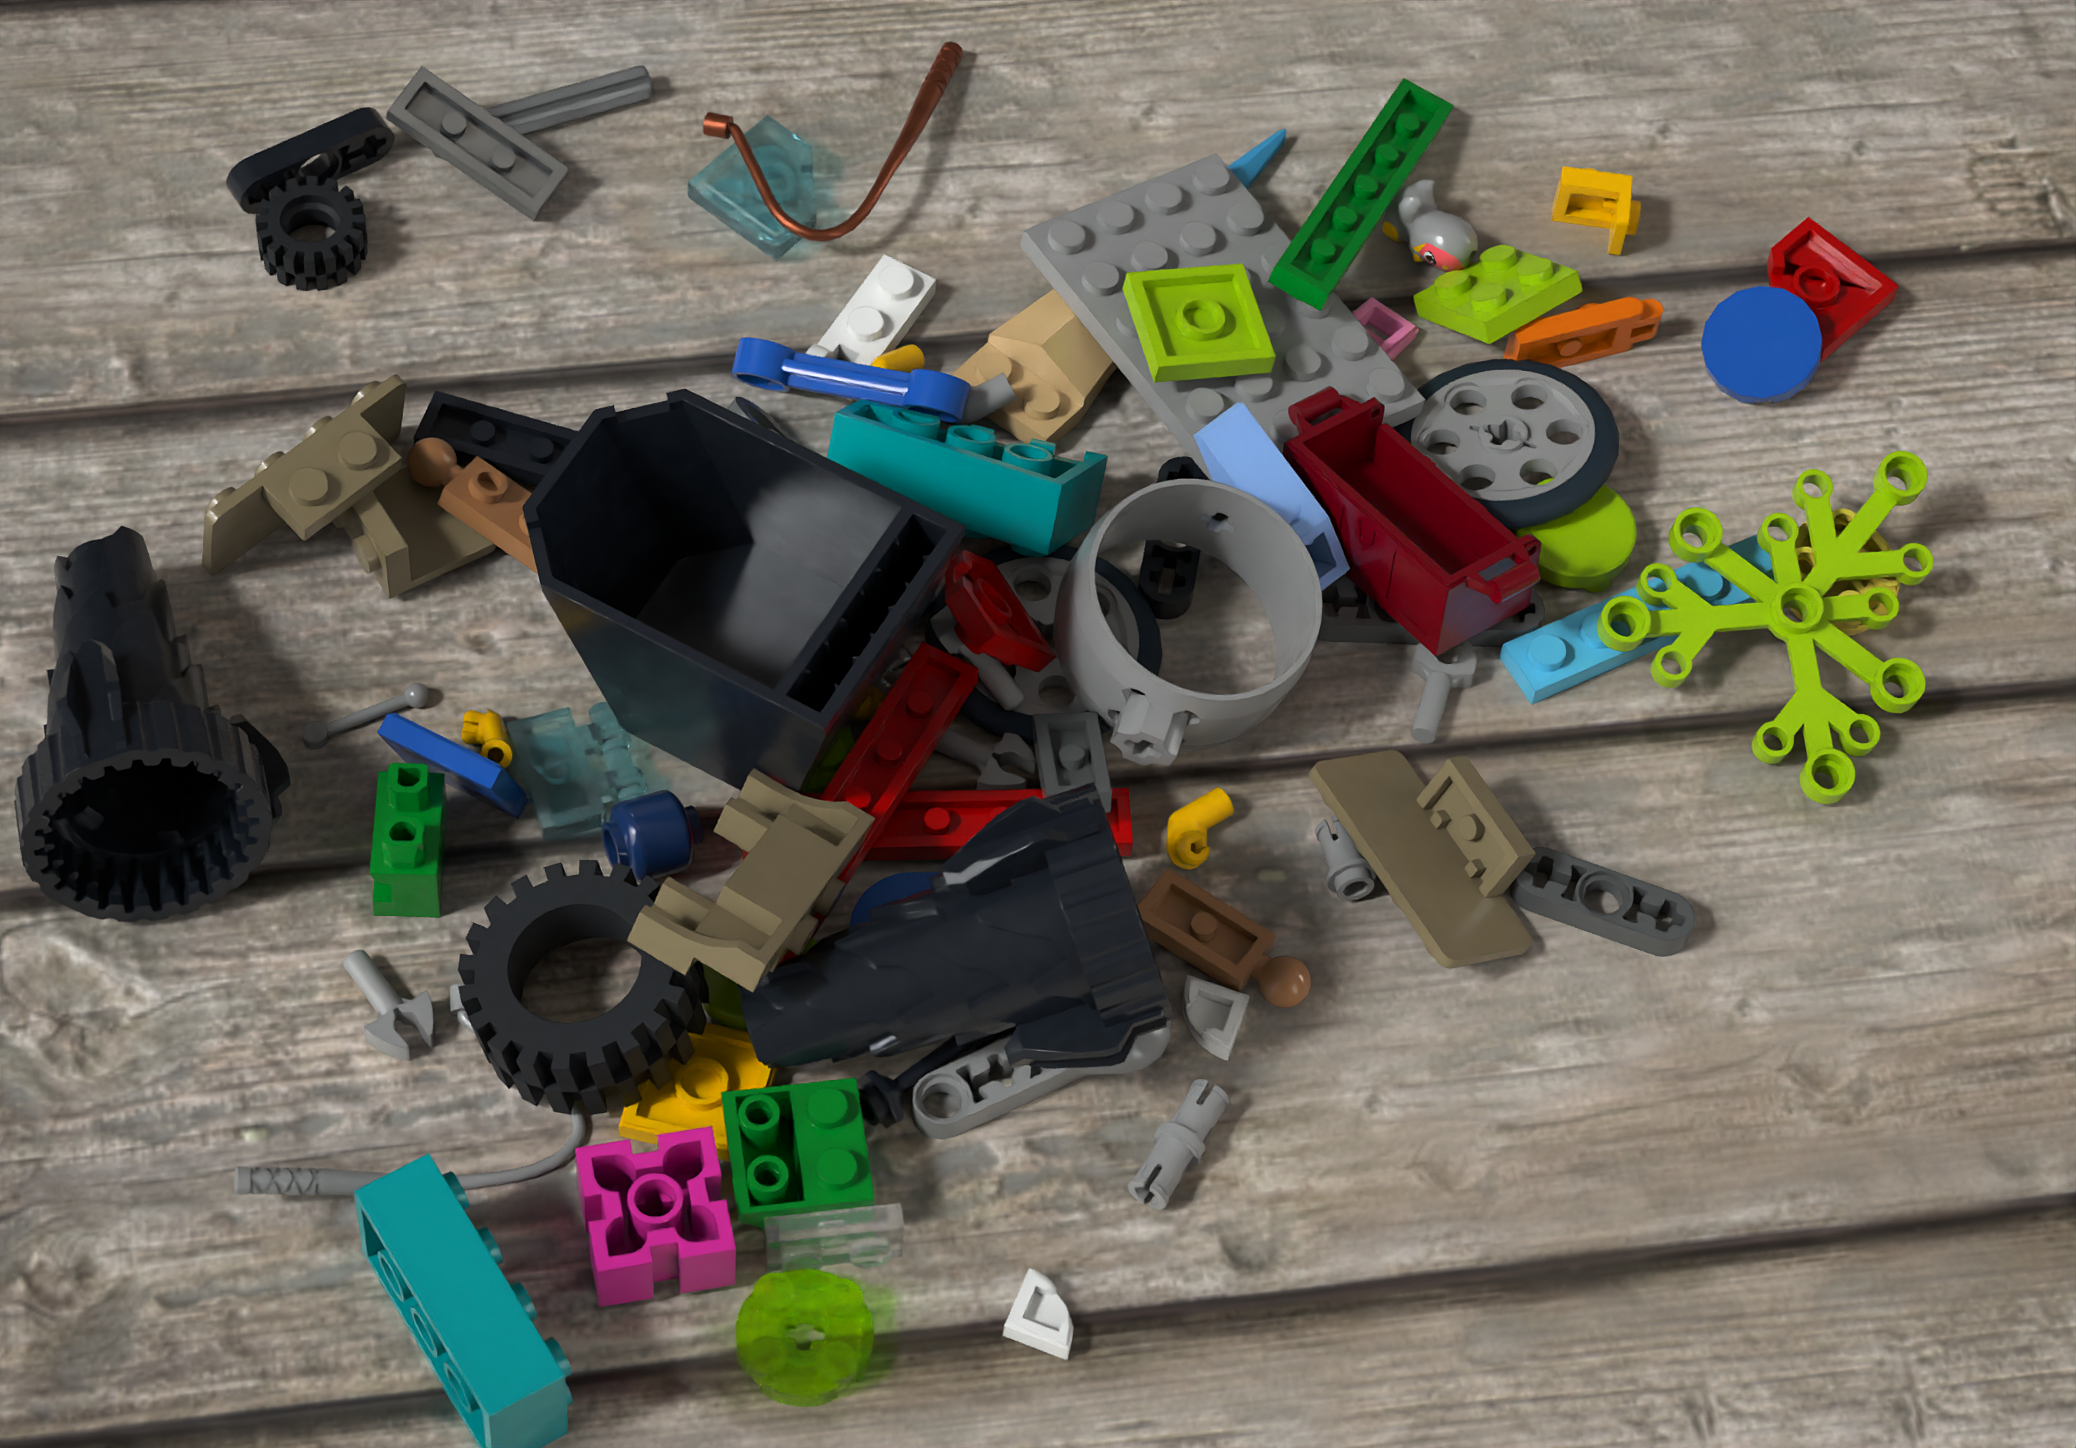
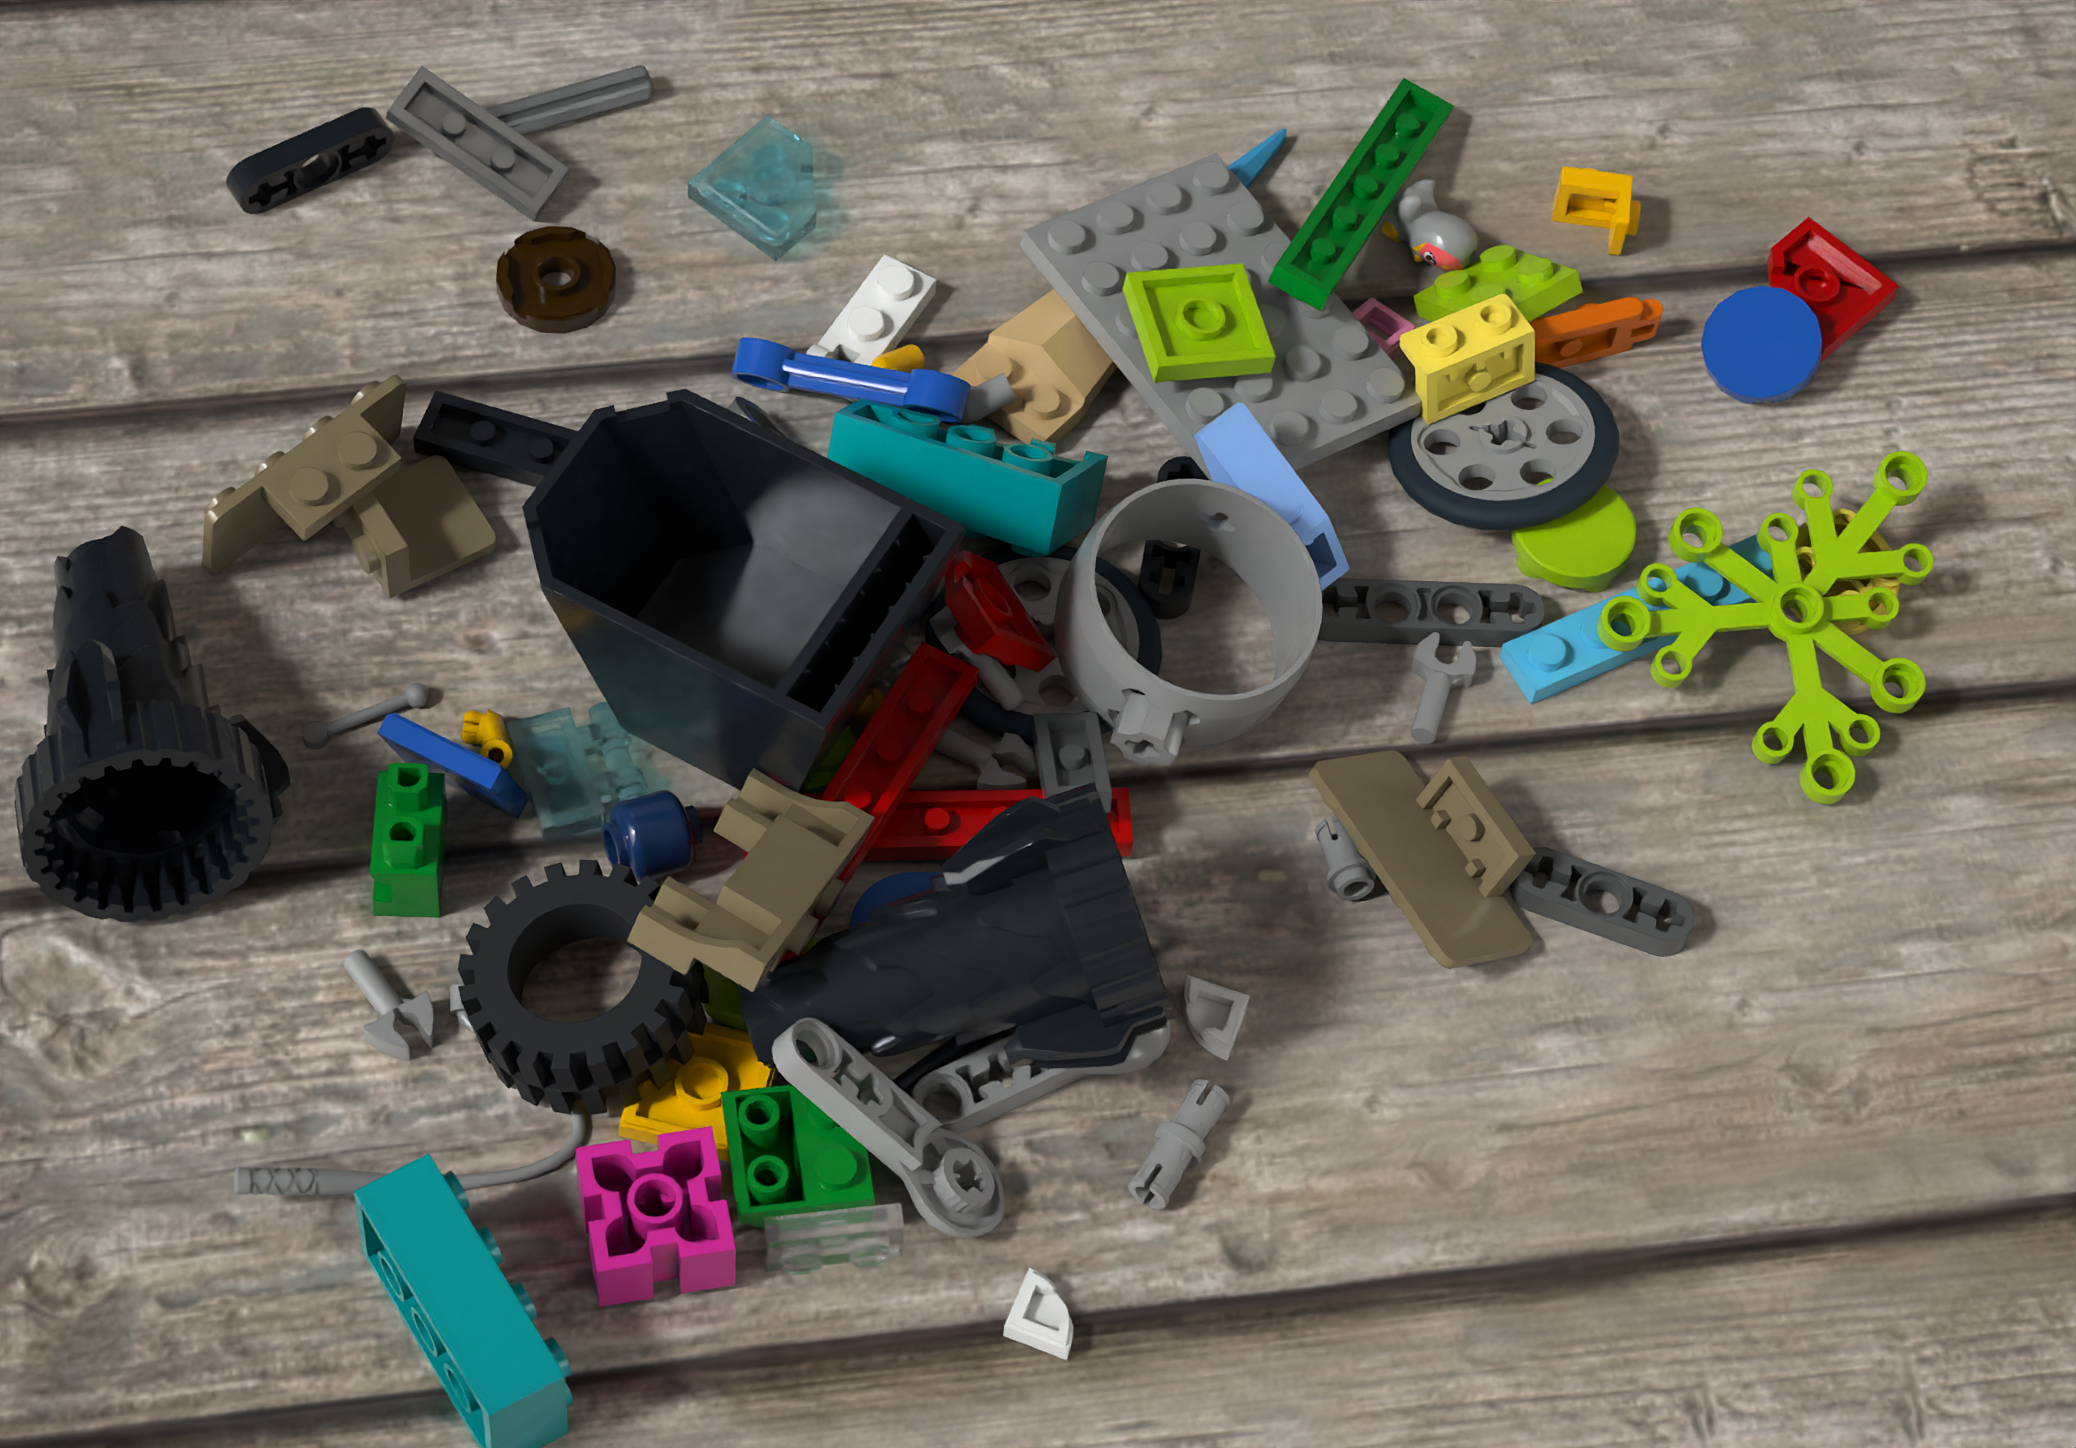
black tyre [255,176,368,291] -> none
medium nougat plate [407,437,538,574] -> none
copper piece [703,41,964,242] -> none
clear neon green plate [735,1269,874,1407] -> none
medium nougat plate [1138,868,1311,1008] -> none
yellow arm [1165,787,1234,870] -> none
dark red container [1282,386,1542,657] -> none
none -> dark brown tile [496,226,616,334]
none -> light grey beam [772,1017,1005,1239]
none -> light yellow bracket [1400,294,1535,425]

